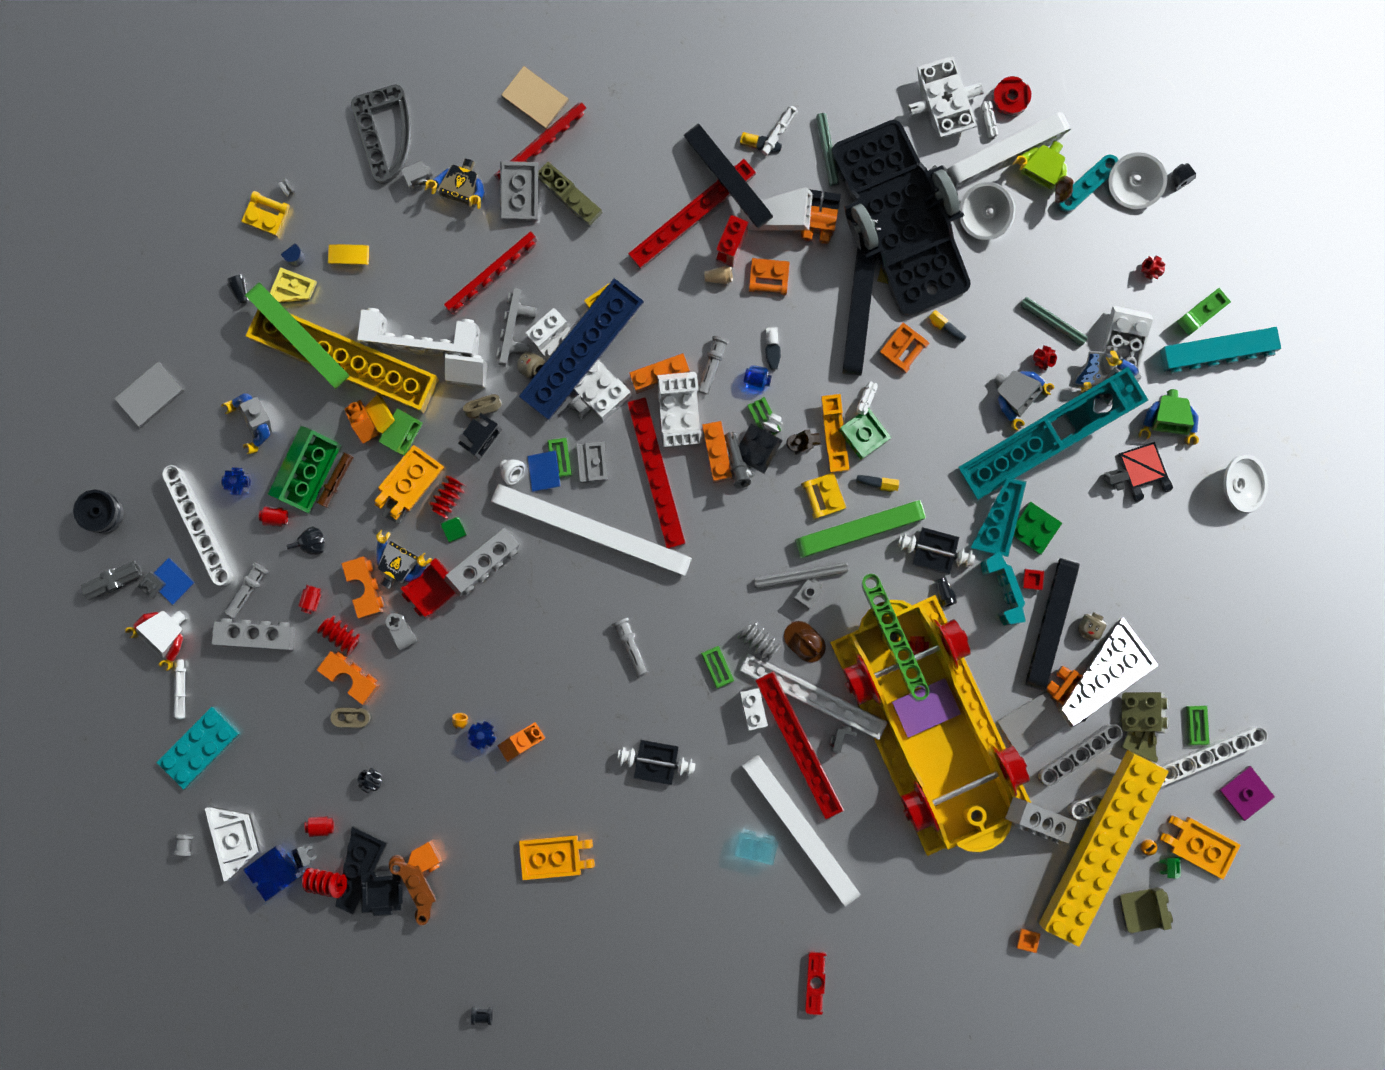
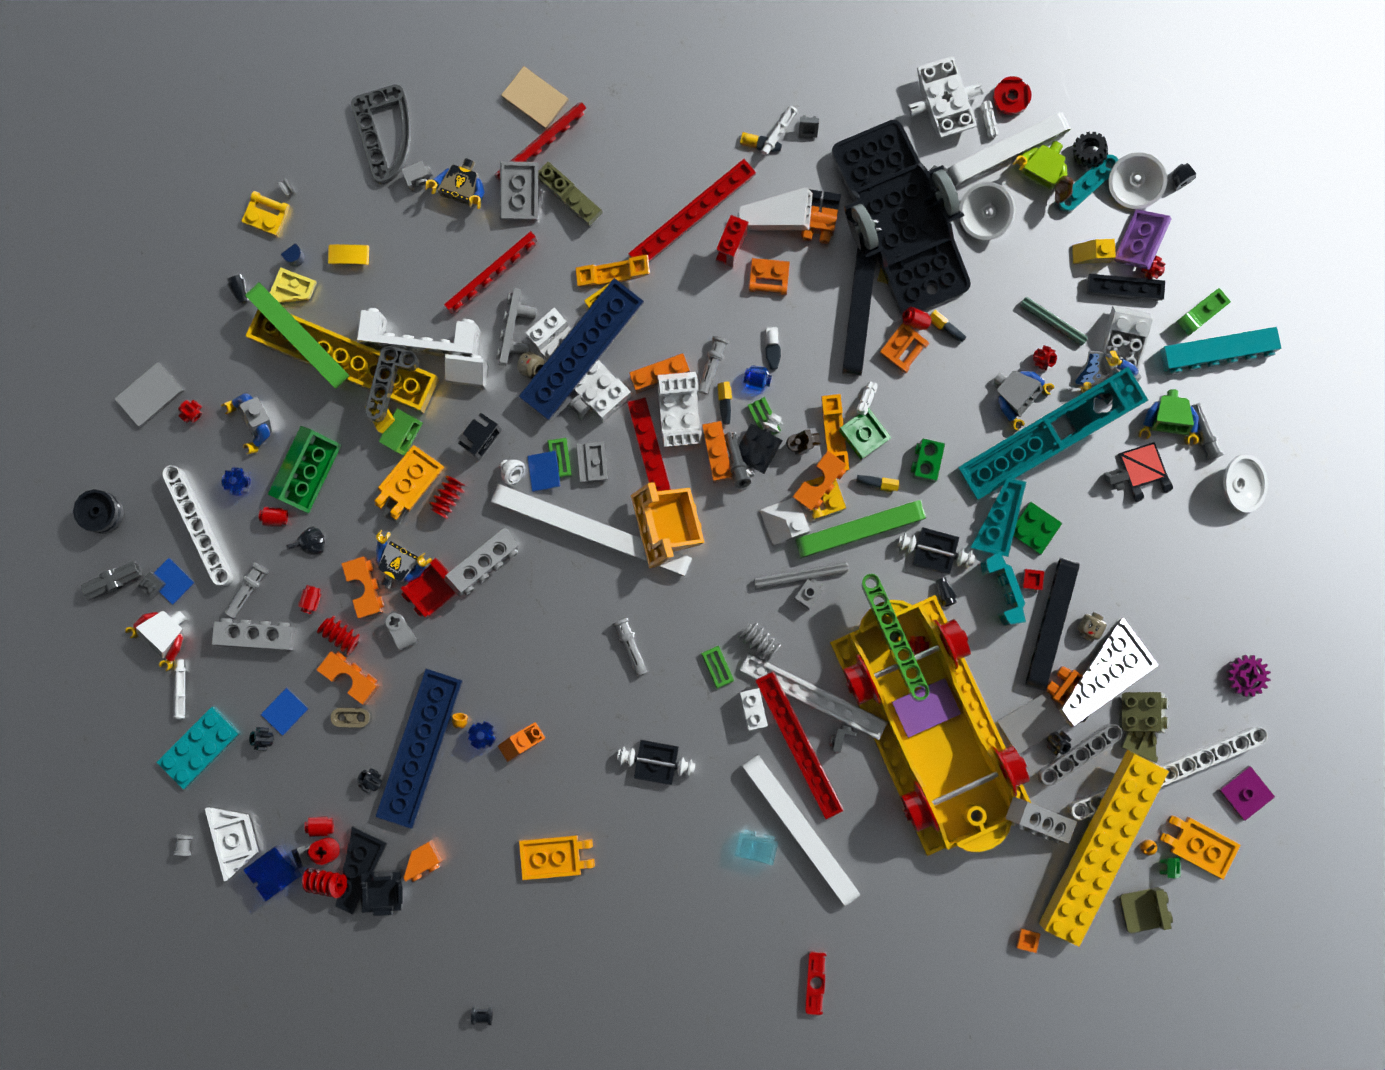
reddish brown pin [316,452,354,508] -> none
orange slope [344,399,379,444] -> none
dark orange plate [389,855,436,925] -> none
green slope [441,517,467,543] -> none
dark tan plate [463,394,502,418] -> none
black beam [684,123,773,229] -> none
tan cone [704,266,733,284] -> none
reddish brown piece [784,621,826,663] -> none
sand green axle [816,113,839,186] -> none
bright green tile [1186,706,1210,745] -> none
none -> red gear [178,400,202,423]
none -> black gear [249,727,274,751]
none -> blue window [261,688,308,736]
none -> red piece [308,837,340,865]
none -> dark grey beam [365,346,419,422]
none -> dark blue plate [375,669,463,829]
none -> light orange slope [576,255,650,287]
none -> light orange windscreen [630,482,705,569]
none -> piece [718,382,732,425]
none -> white slope [760,498,810,546]
none -> orange arch [792,451,847,511]
none -> dark grey tile [799,115,819,138]
none -> red brick [902,307,931,330]
none -> green brick [910,439,945,483]
none -> black gear [1047,731,1072,756]
none -> yellow slope [1072,239,1116,264]
none -> black tyre [1073,131,1108,168]
none -> black plate [1087,274,1165,301]
none -> medium lavender tile [1114,209,1172,269]
none -> dark grey pin [1191,403,1224,461]
none -> magenta gear [1227,655,1271,697]

